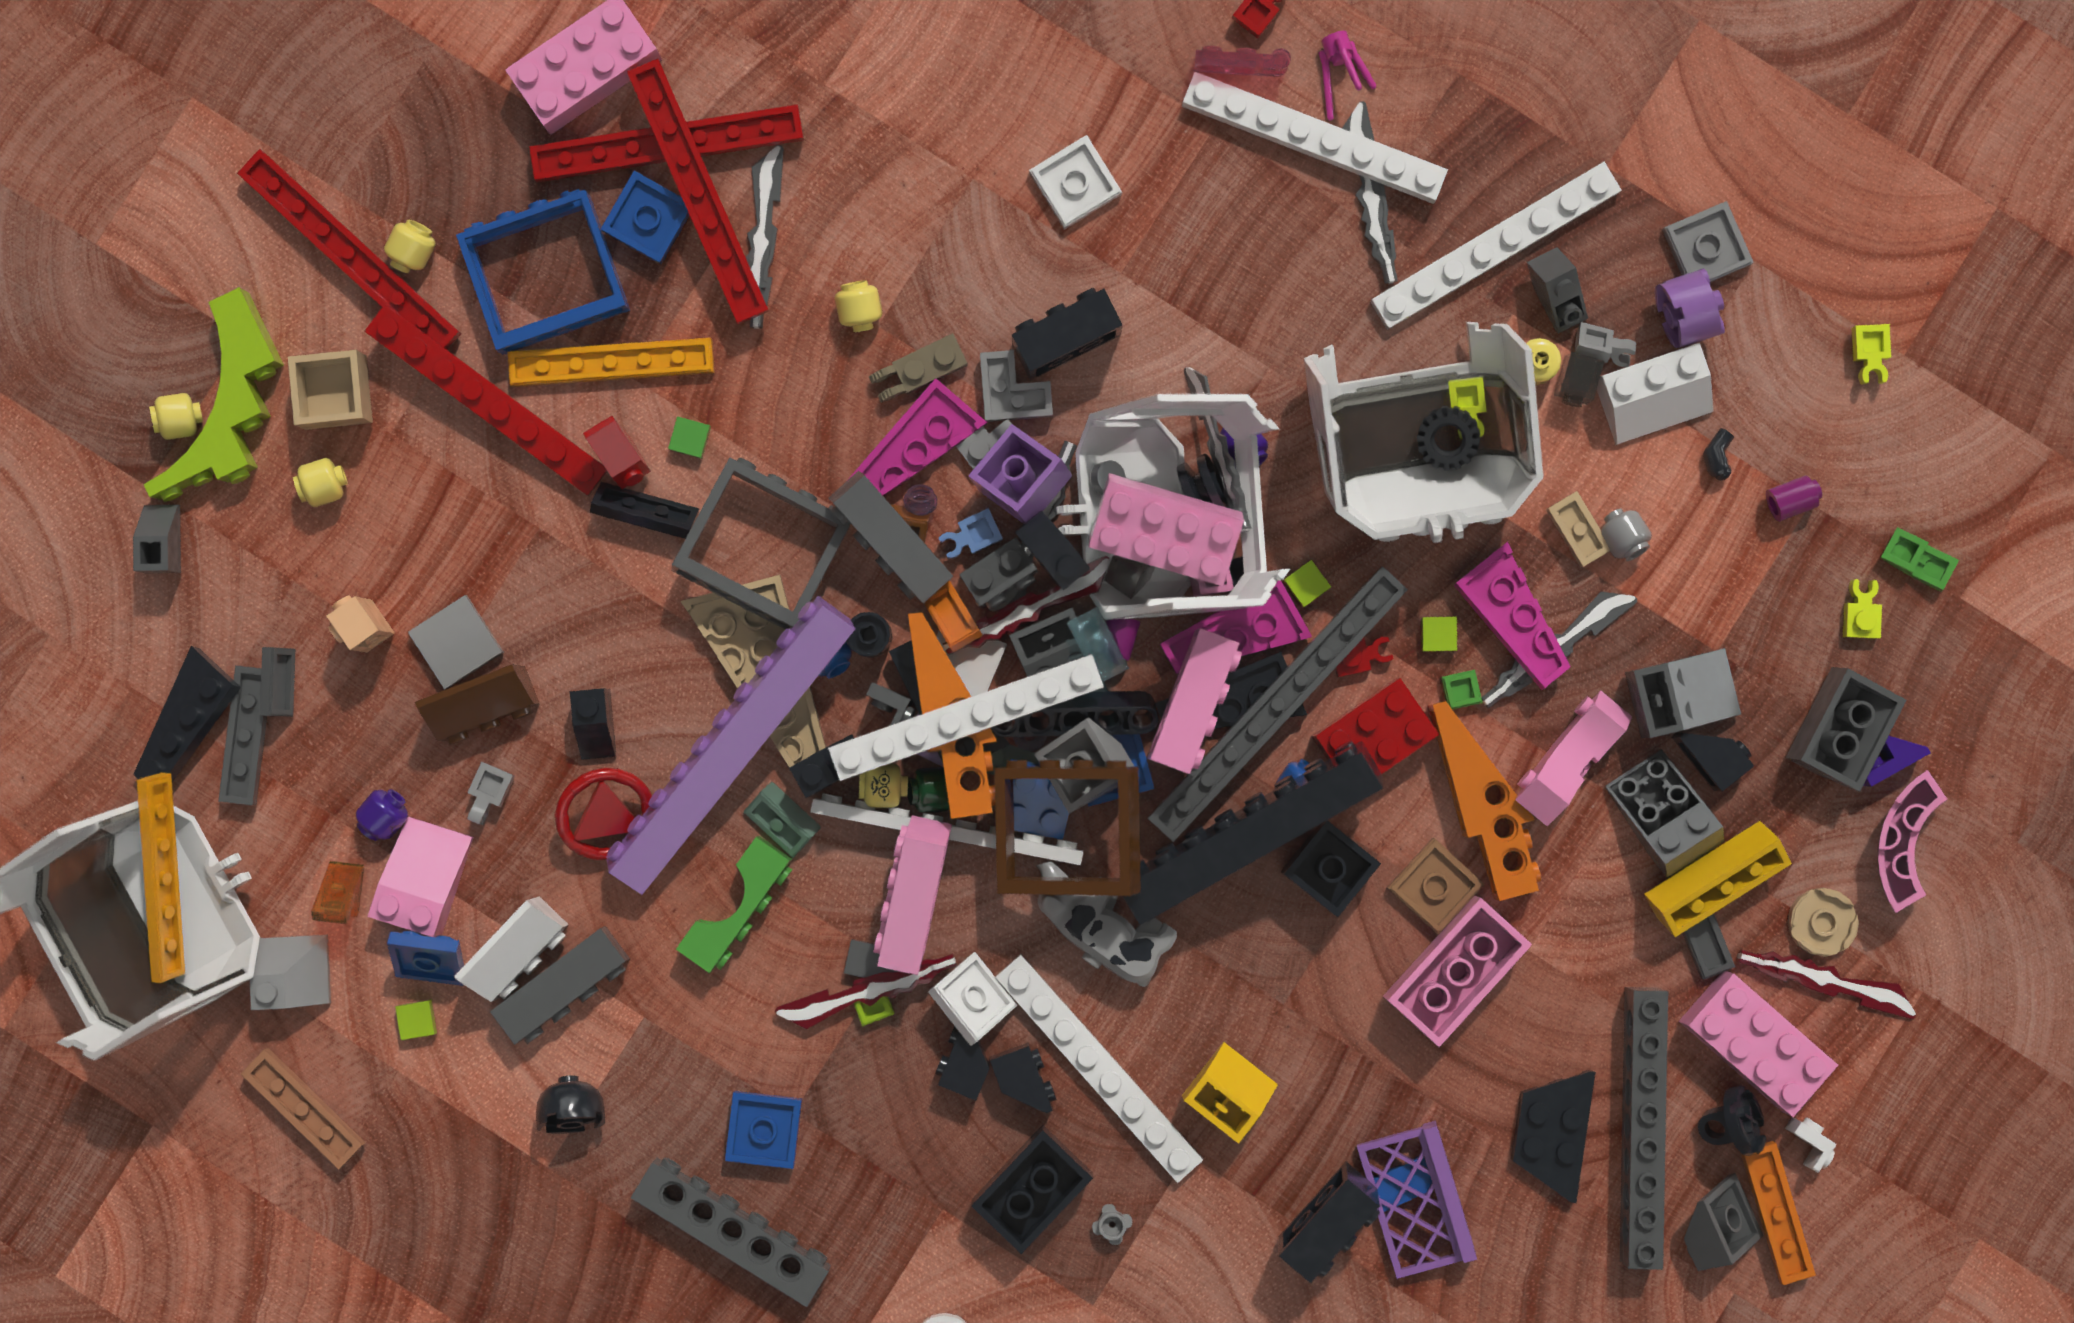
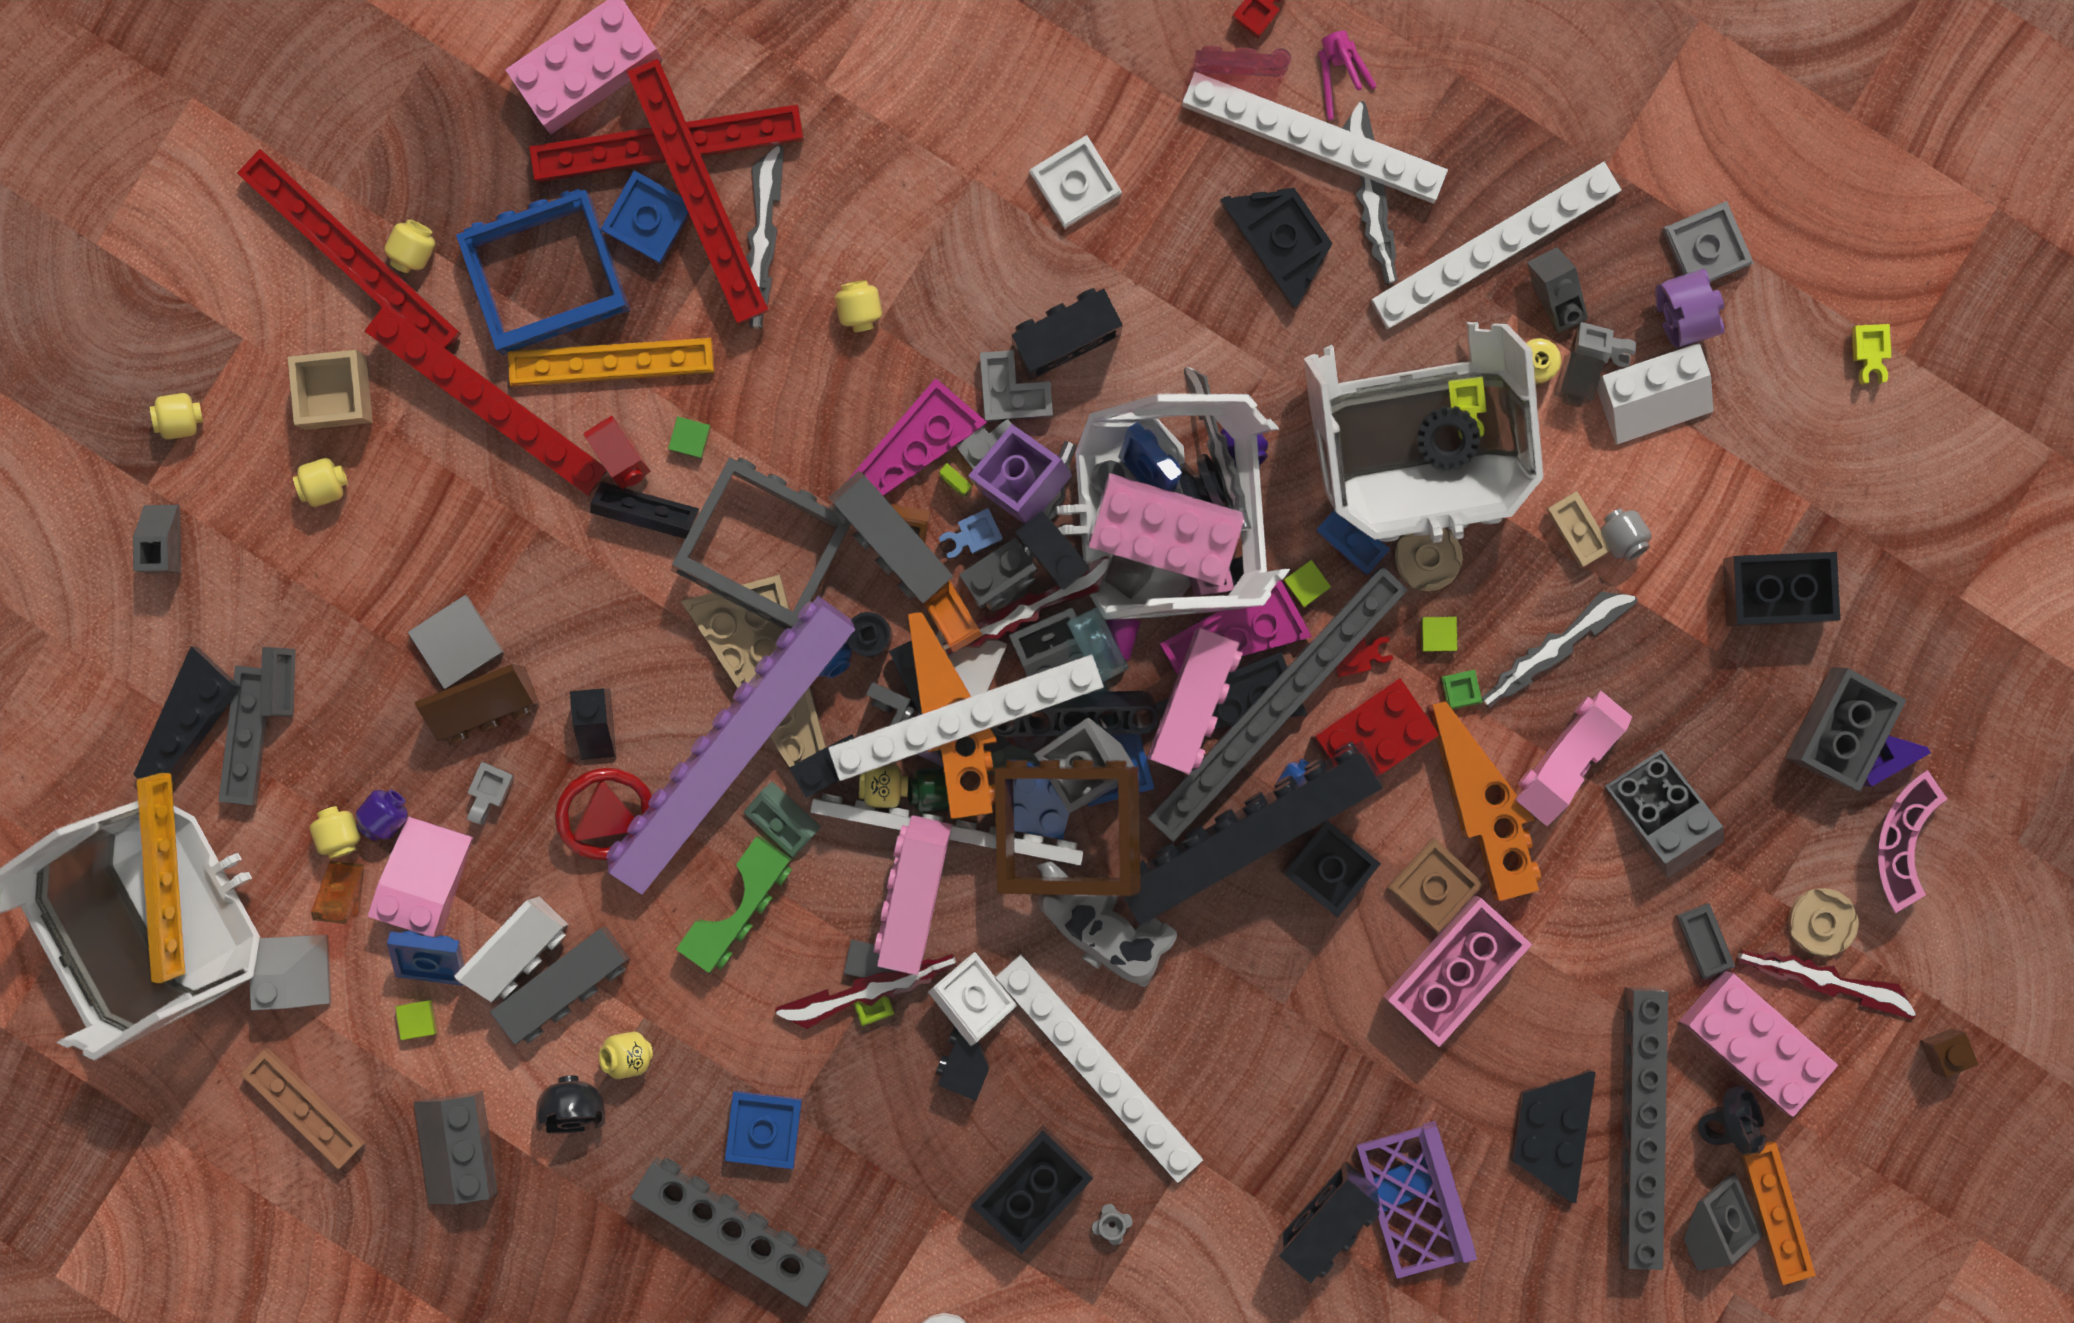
lime arch [144,287,284,502] -> none
light nougat brick [327,595,395,653] -> none
dark tan hinge [869,333,968,403] -> none
plate [903,484,937,516] -> none
black slope [990,1042,1057,1113] -> none
yellow slope [1182,1042,1278,1144] -> none
dark pink wing [1454,542,1571,690] -> none
slope [1625,648,1741,738] -> none
yellow brick [1644,821,1792,937] -> none
black slope [1671,733,1754,791] -> none
black arm [1703,428,1734,481] -> none
magenta brick [1766,475,1822,522] -> none
white bracket [1785,1117,1837,1173] -> none
neon yellow plate [1843,579,1882,639] -> none
bright green slope [1881,527,1959,592] -> none
none -> light yellow head [309,806,361,859]
none -> dark grey slope [414,1091,498,1204]
none -> light yellow head [599,1031,653,1079]
none -> lime tile [939,463,973,497]
none -> blue plate [1118,421,1182,492]
none -> black wing [1220,188,1333,309]
none -> blue plate [1315,510,1390,576]
none -> tan tile [1394,528,1463,592]
none -> black brick [1723,552,1841,627]
none -> reddish brown brick [1920,1028,1979,1077]

